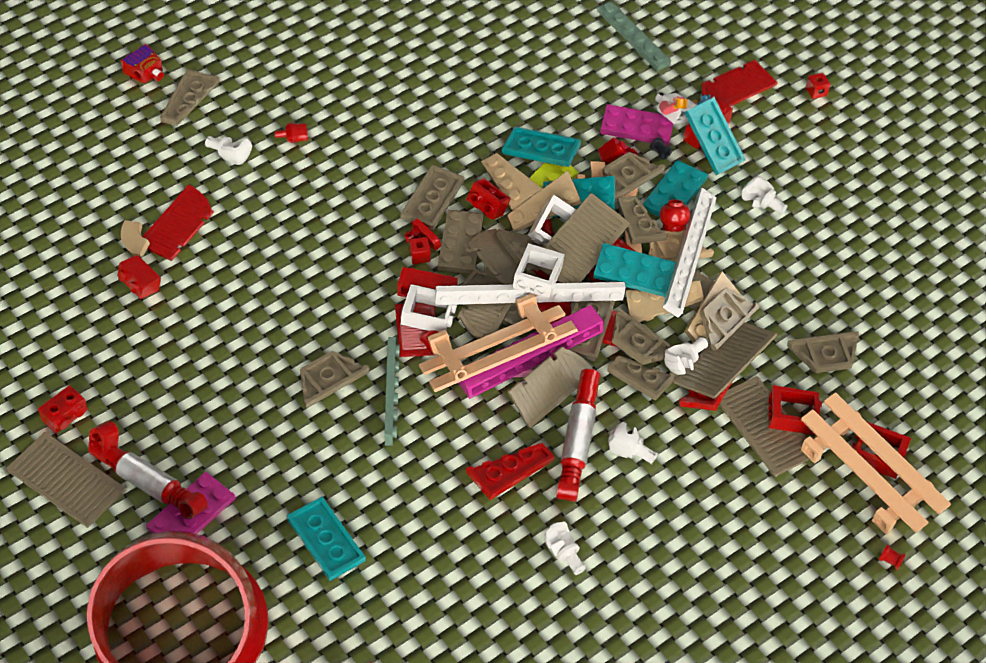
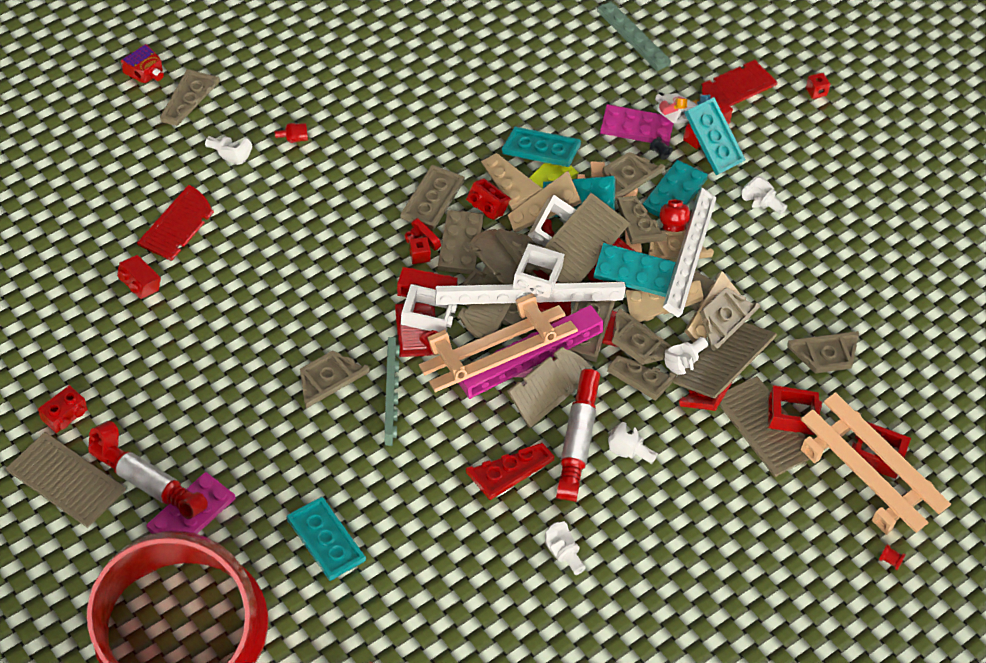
tan tile [121,220,150,258] -> none
red slope [598,137,638,165] -> none

